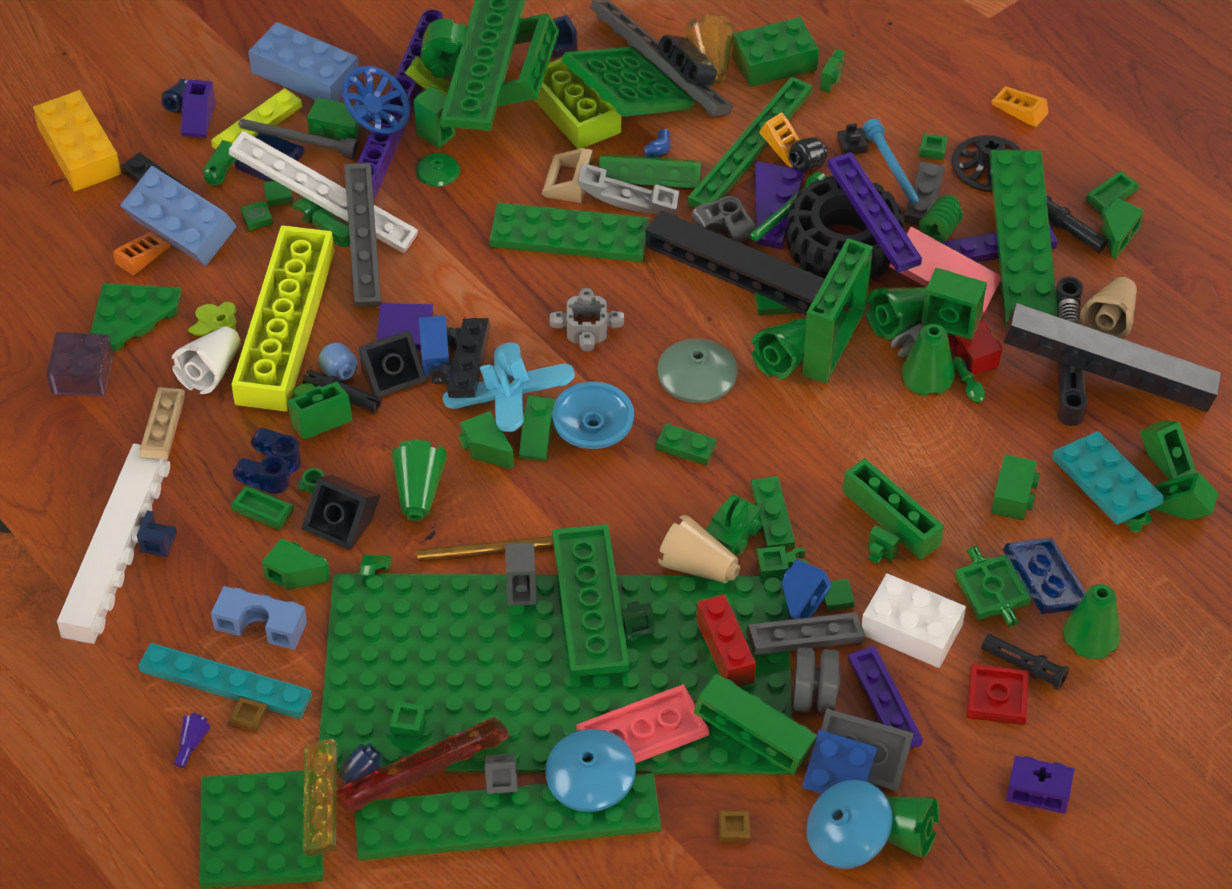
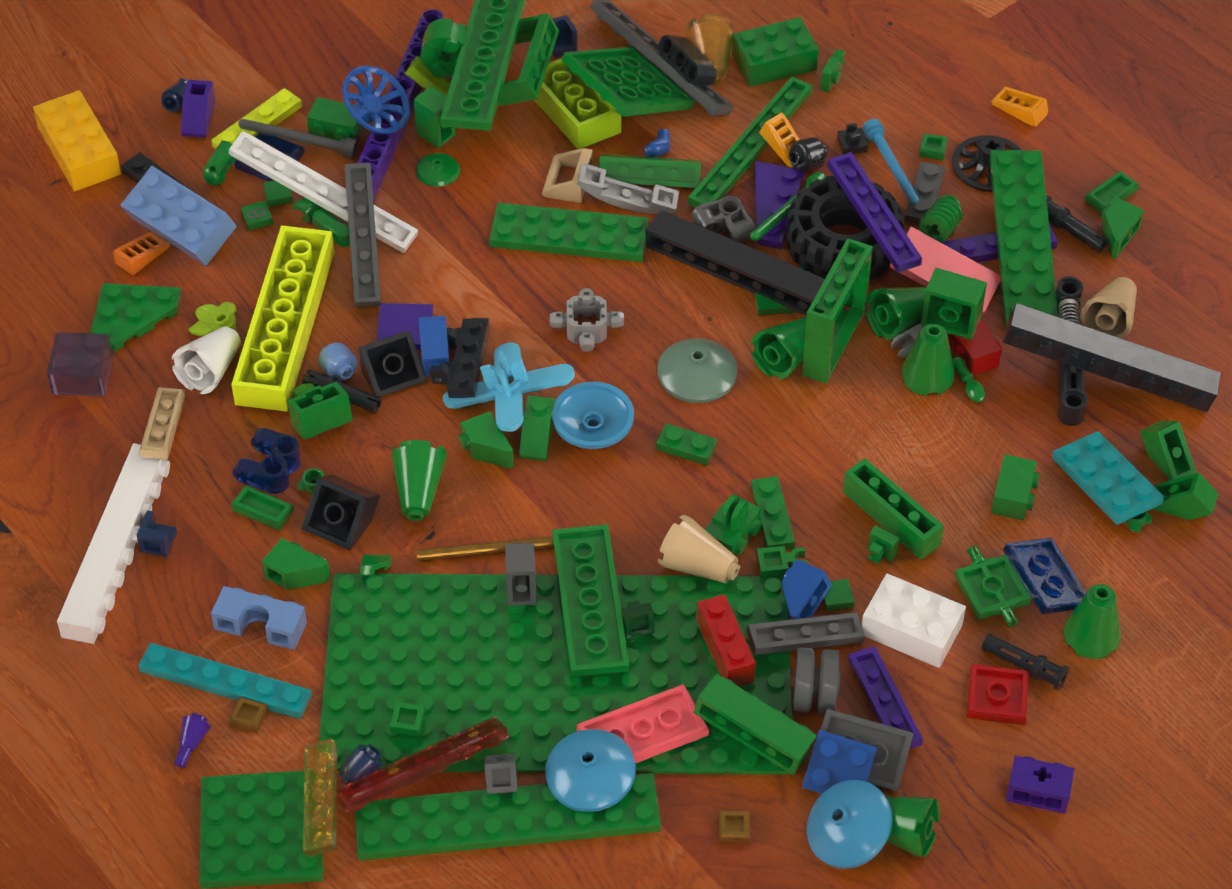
medium blue brick [248,22,360,101] -> none

